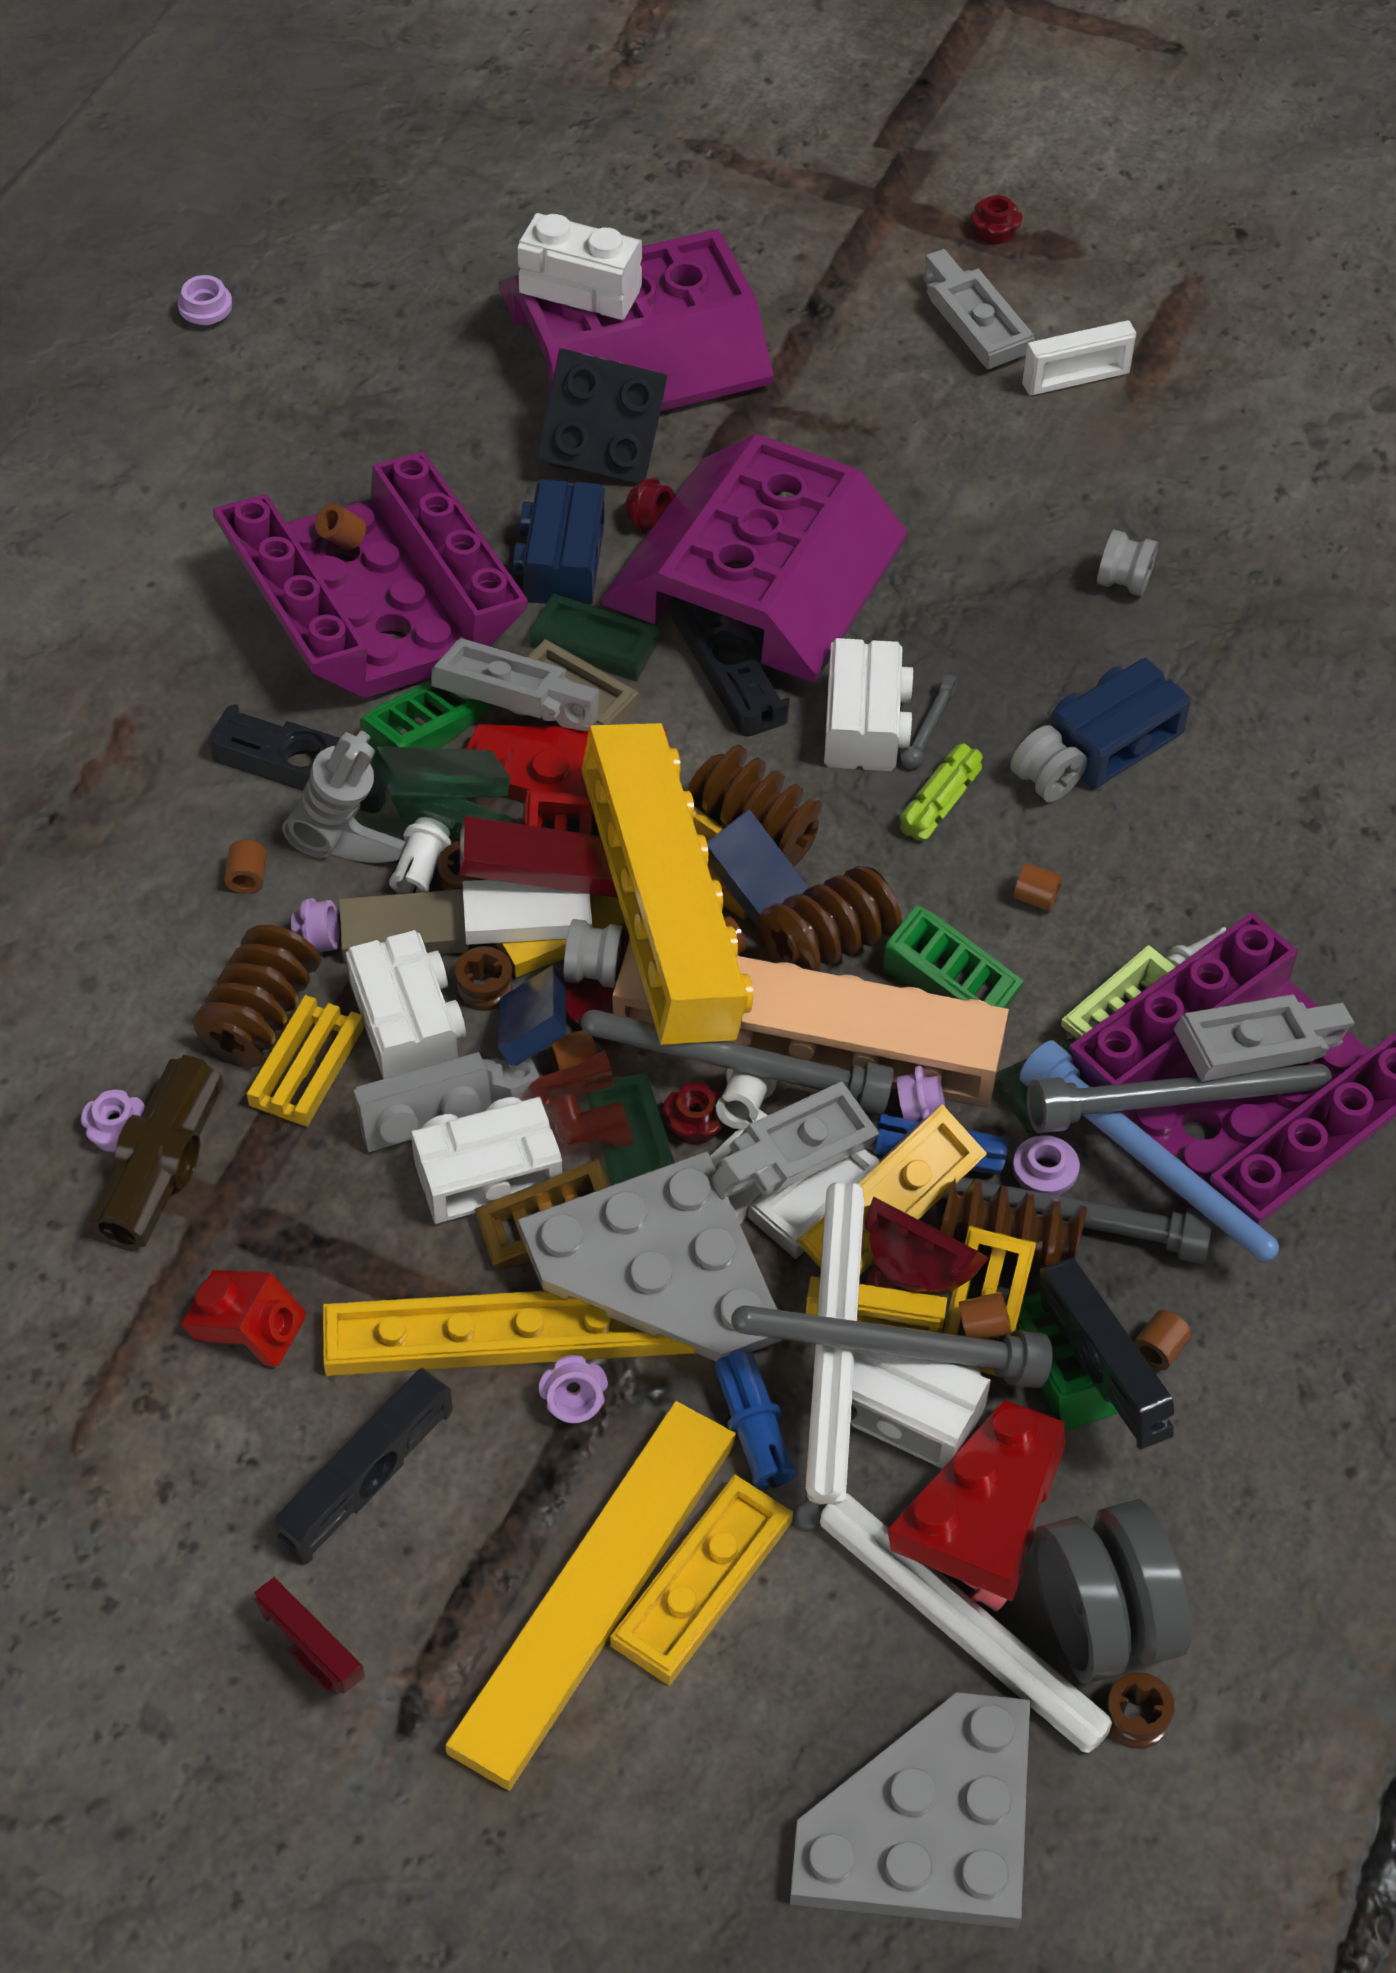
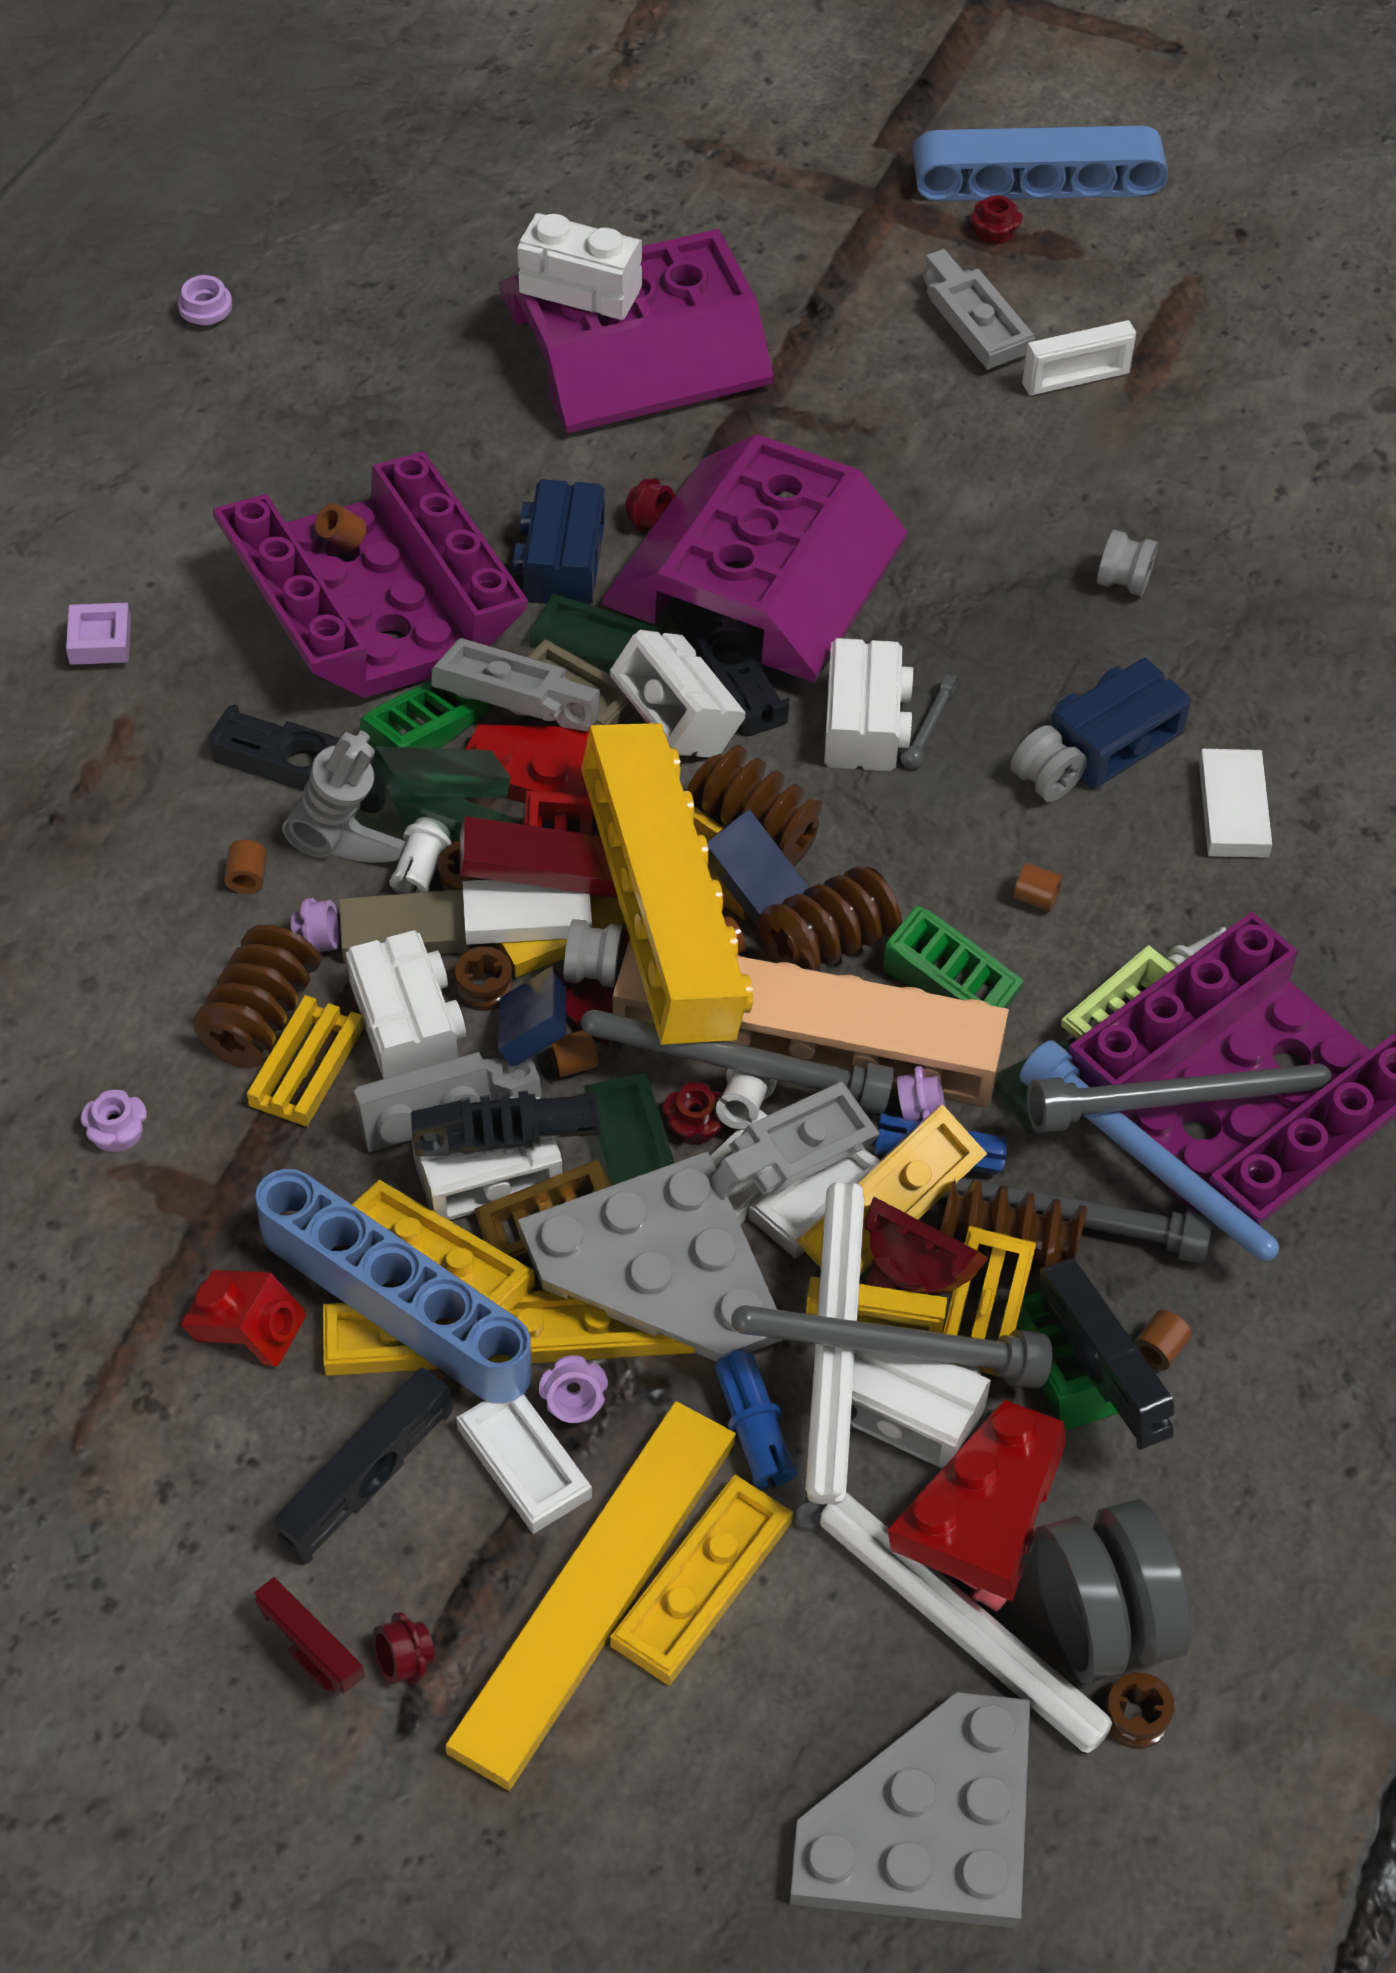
dark brown piece [89,1054,224,1251] -> none
clear red piece [528,1049,634,1147] -> none
black hinge [536,348,668,484] -> none
lime axle [900,743,983,841] -> none
dark orange piece [959,1291,1012,1339] -> none
lavender plate [1013,1135,1080,1196] -> none
light grey hinge [1174,994,1355,1082] -> none
none -> lavender plate [66,603,131,665]
none -> medium blue beam [255,1169,532,1403]
none -> yellow tile [351,1180,535,1312]
none -> dark red plate [373,1612,434,1684]
none -> black hinge [410,1091,600,1158]
none -> white tile [456,1394,592,1534]
none -> white brick [610,630,746,757]
none -> medium blue beam [912,126,1169,201]
none -> white tile [1199,749,1272,858]

